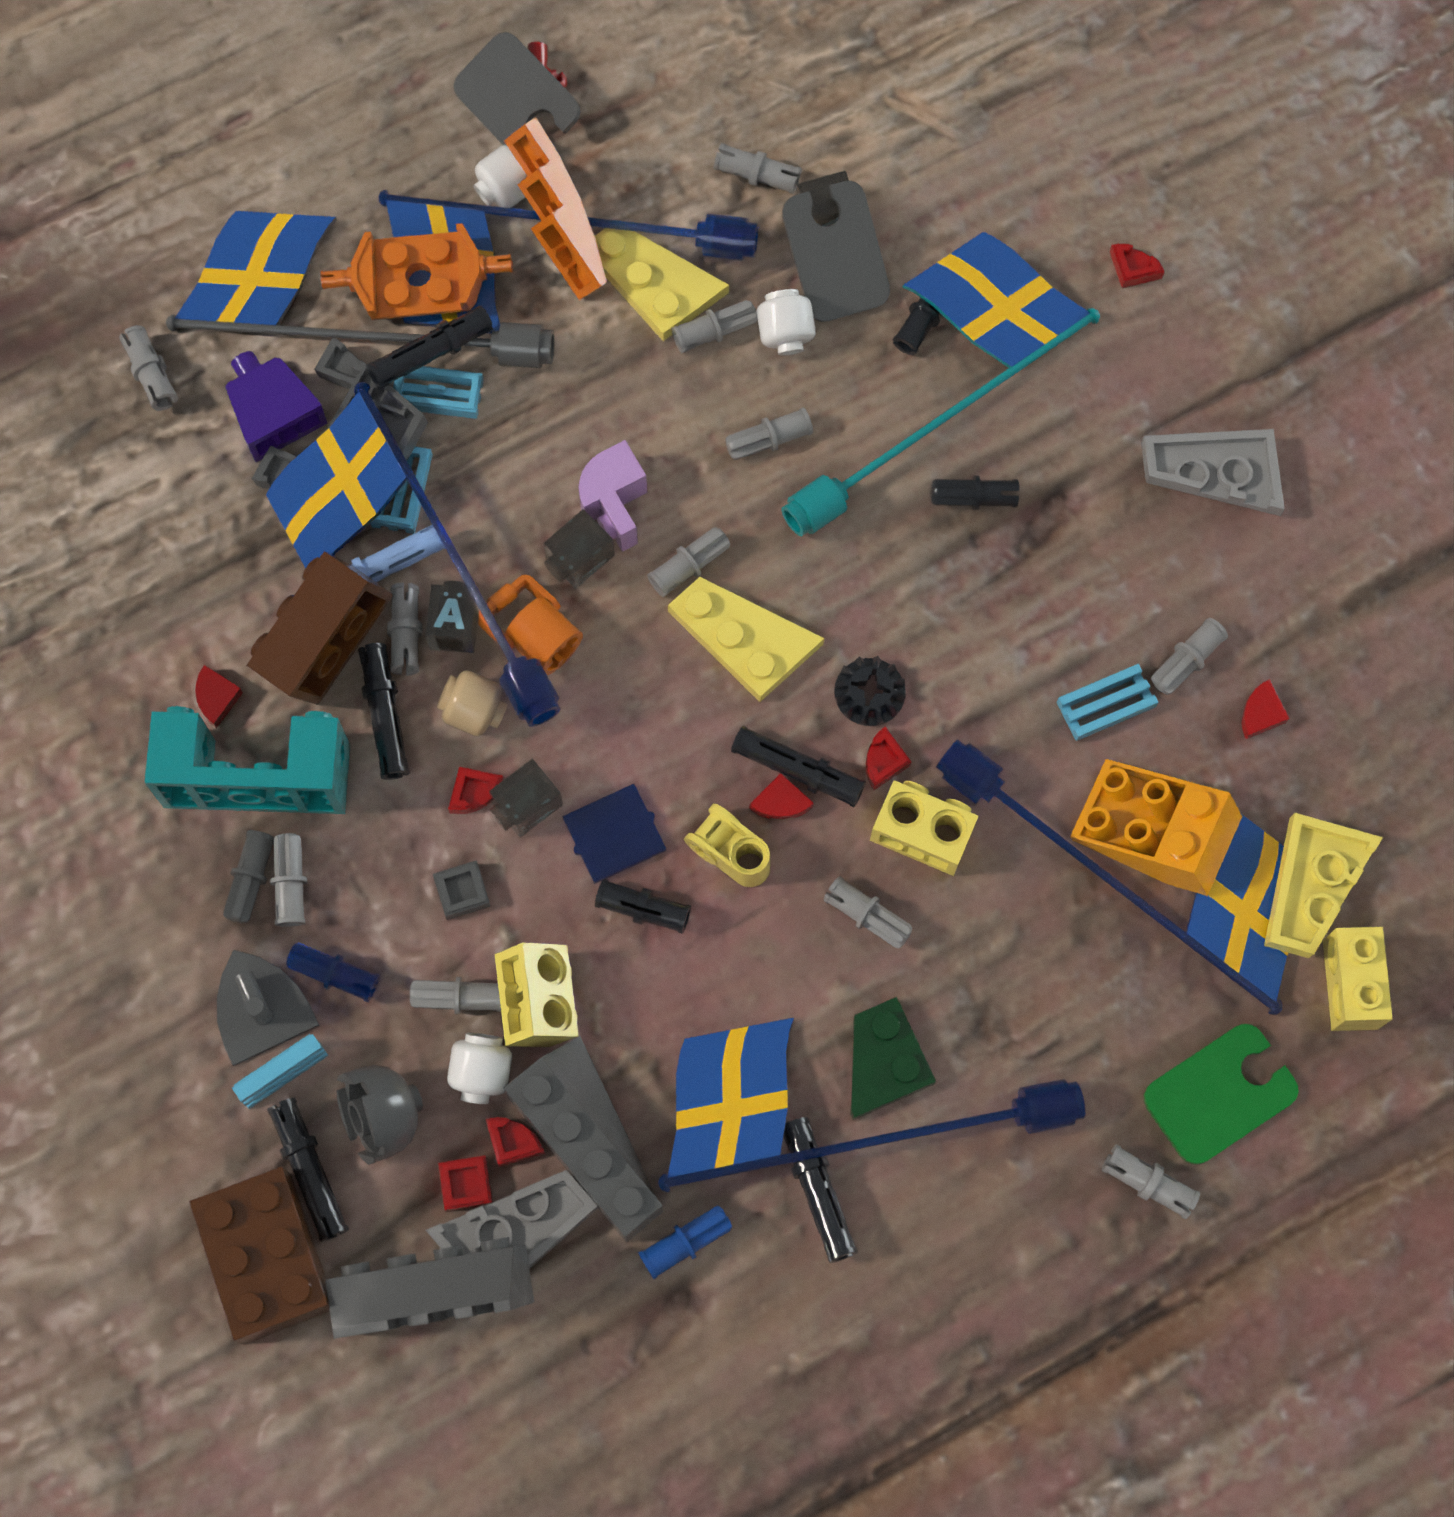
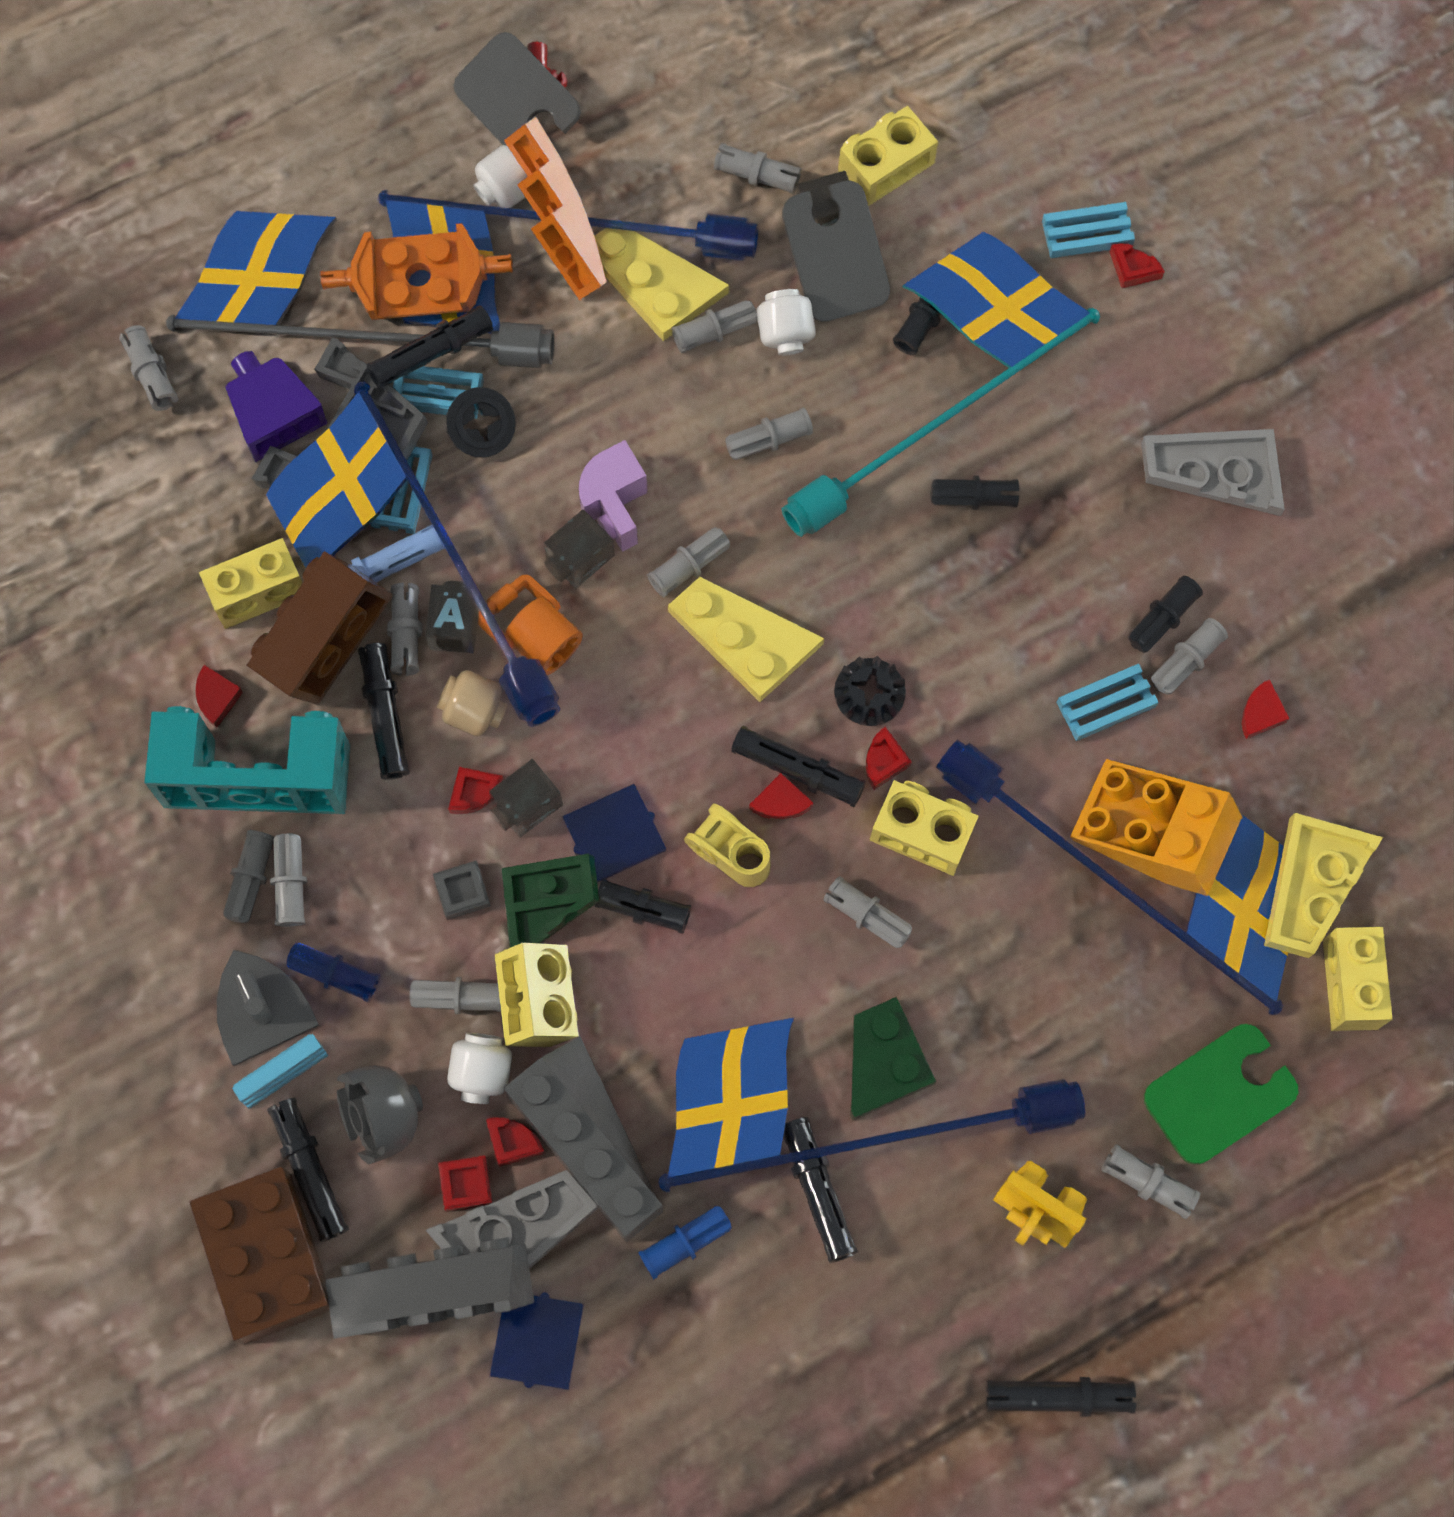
none -> light yellow brick [199,538,302,629]
none -> black gear [446,387,516,458]
none -> clear blue piece [490,1292,584,1390]
none -> dark green wing [501,854,599,948]
none -> light yellow brick [838,105,938,206]
none -> black pin [986,1377,1136,1417]
none -> yellow hips [993,1161,1087,1248]
none -> medium azure tile [1042,202,1135,259]
none -> black axle [1128,575,1203,653]

